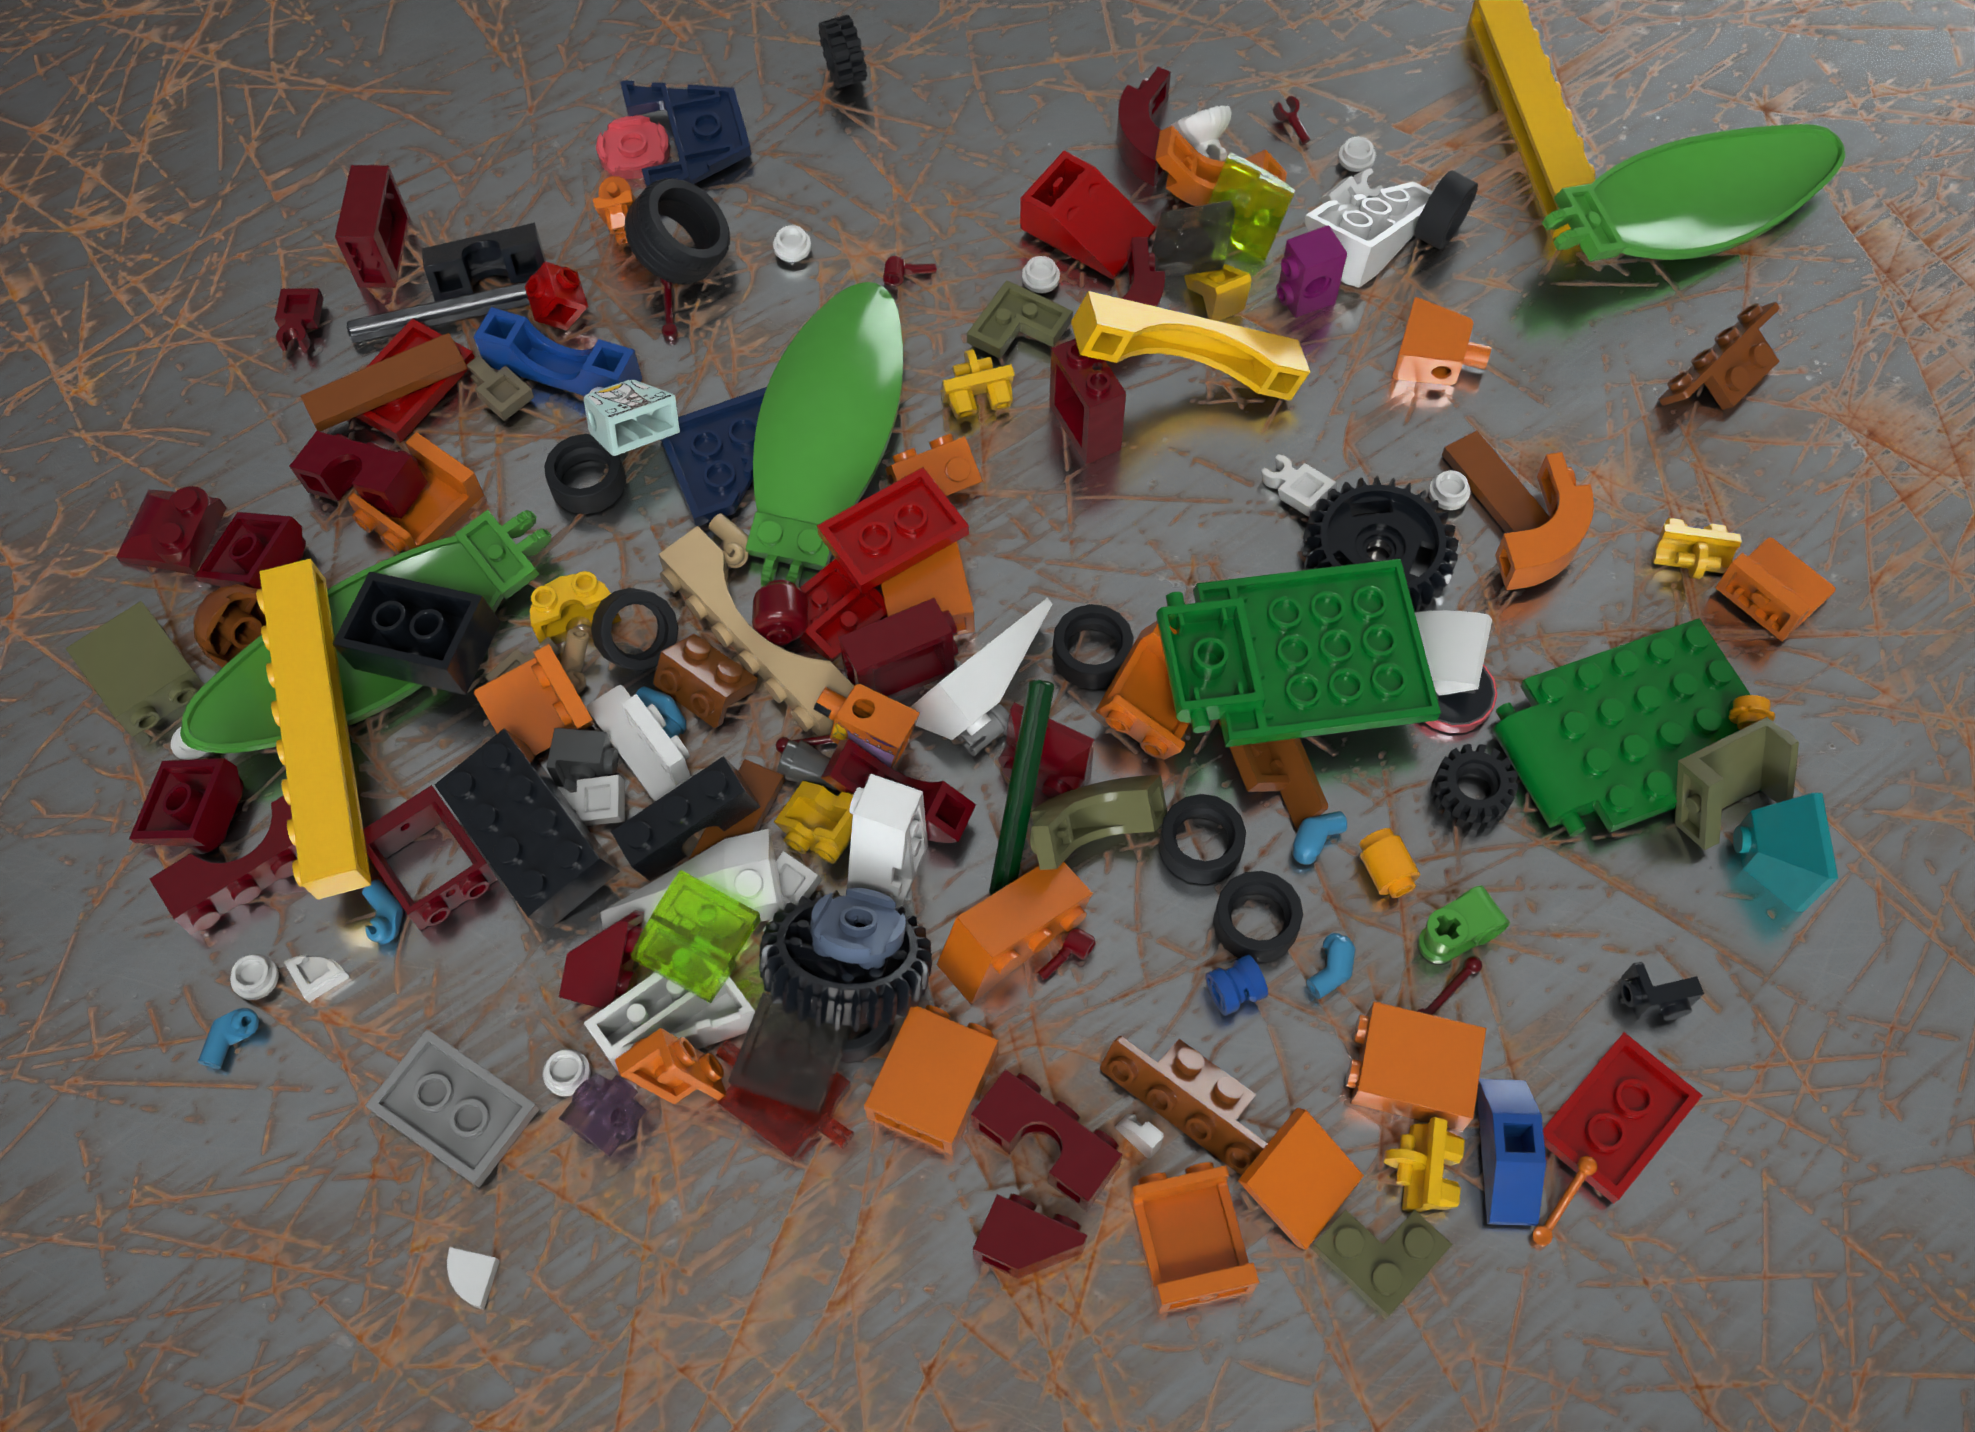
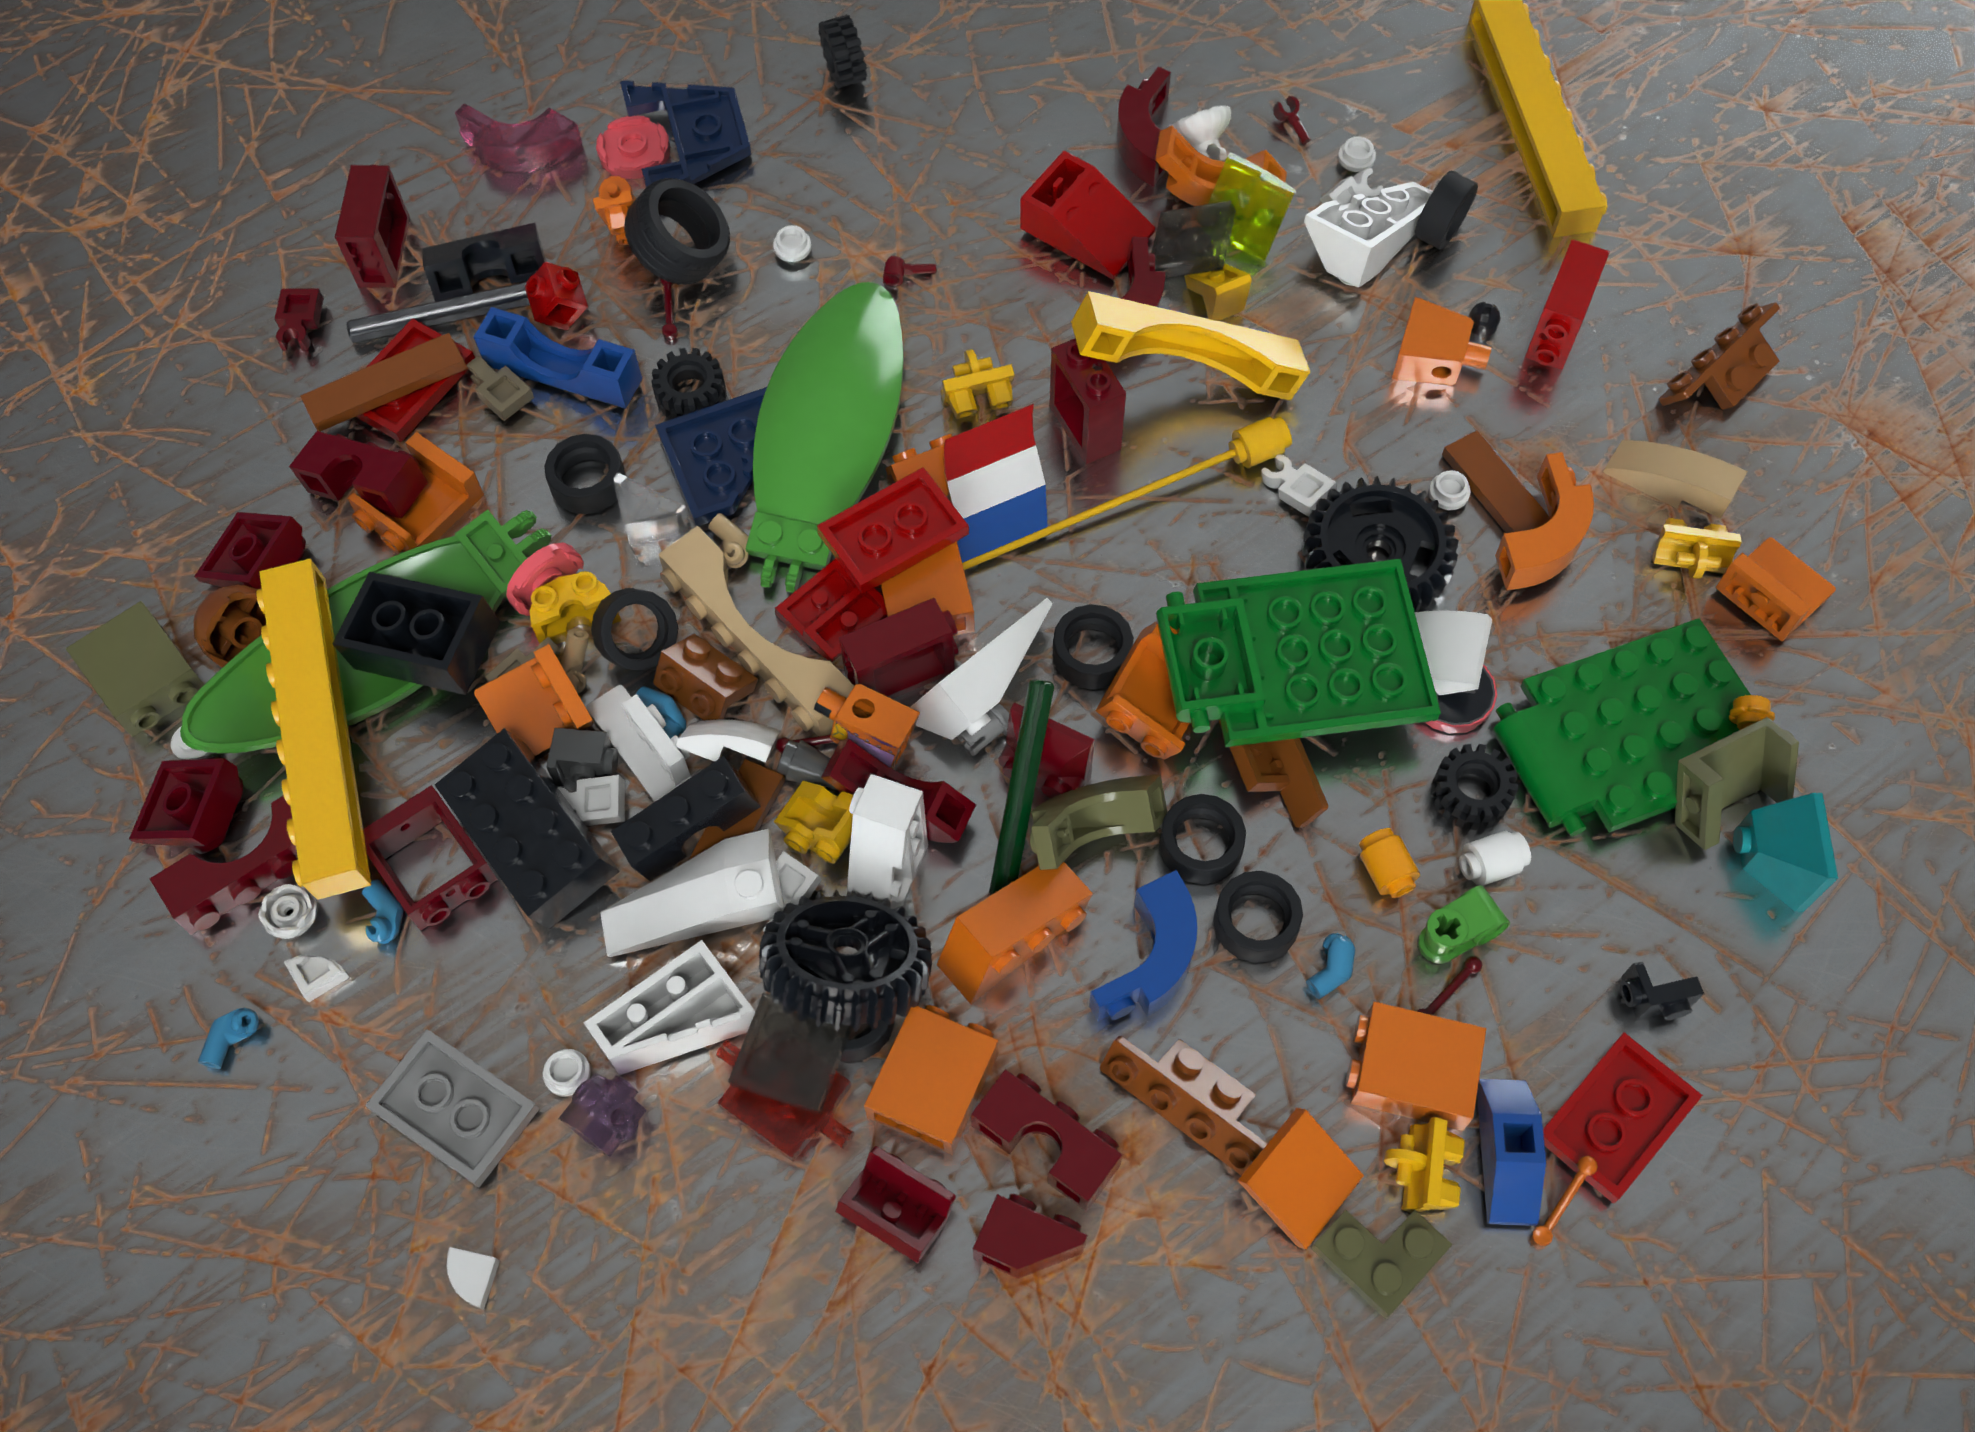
dark red slope [116,486,226,575] -> none
white plate [230,954,279,1000] -> none
dark red slope [559,910,646,1009] -> none
light aqua torso [584,380,680,456] -> none
orange bracket [615,1028,727,1105] -> none
clear neon green slope [631,870,761,1004] -> none
dark red head [752,580,808,645] -> none
sand blue plate [810,888,906,969] -> none
olive plate [967,280,1073,359] -> none
white plate [1022,256,1060,293] -> none
dark red hand [1037,929,1096,981] -> none
white tile [1114,1114,1164,1160] -> none
orange panel [1130,1162,1259,1313] -> none
blue wheel [1205,955,1268,1016] -> none
magenta brick [1276,225,1347,318] -> none
dark azure arm [1292,811,1347,865] -> none
bright green windscreen [1542,124,1846,262] -> none
none -> white plate [259,884,318,939]
none -> clear pink arch [455,103,584,173]
none -> coral tile [506,542,584,616]
none -> clear slope [613,472,691,547]
none -> black tyre [651,348,726,419]
none -> white slope [675,719,781,762]
none -> dark red bracket [836,1146,956,1263]
none -> flag [944,404,1292,570]
none -> blue arch [1089,870,1197,1021]
none -> white brick [1459,831,1531,886]
none -> black hinge [1468,302,1500,337]
none -> red window [1525,239,1610,370]
none -> tan slope [1603,440,1748,519]

